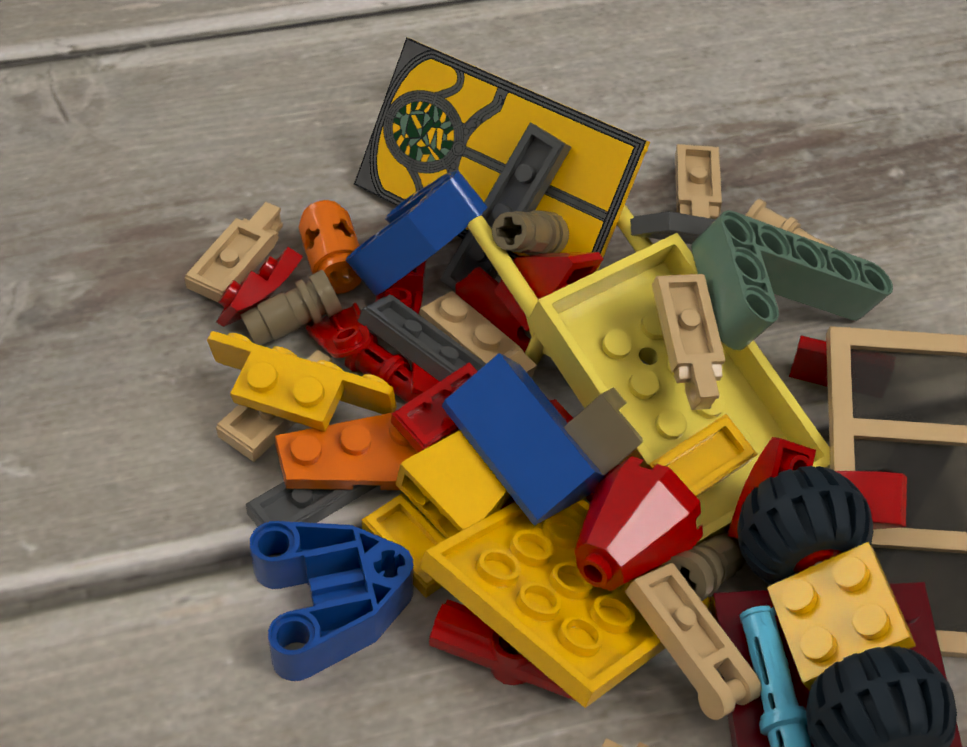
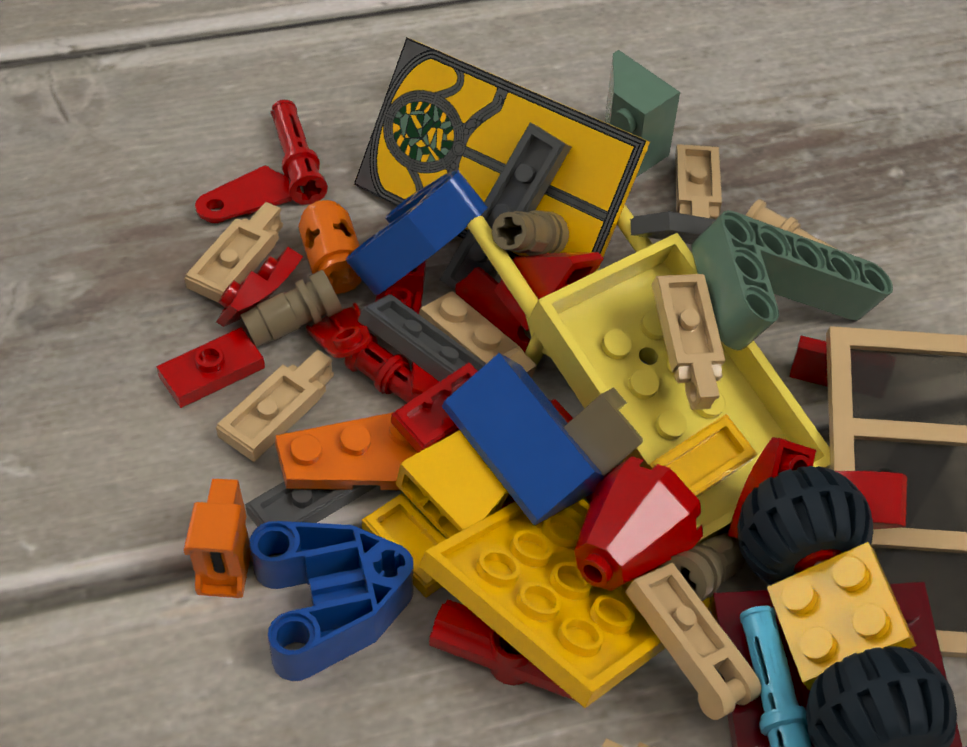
yellow bracket [207,331,397,431] -> none
none -> red plate [156,327,265,408]
none -> orange piece [184,478,251,598]
none -> red piece [195,165,292,224]
none -> red pin [270,99,328,205]
none -> sand green slope [605,50,680,177]

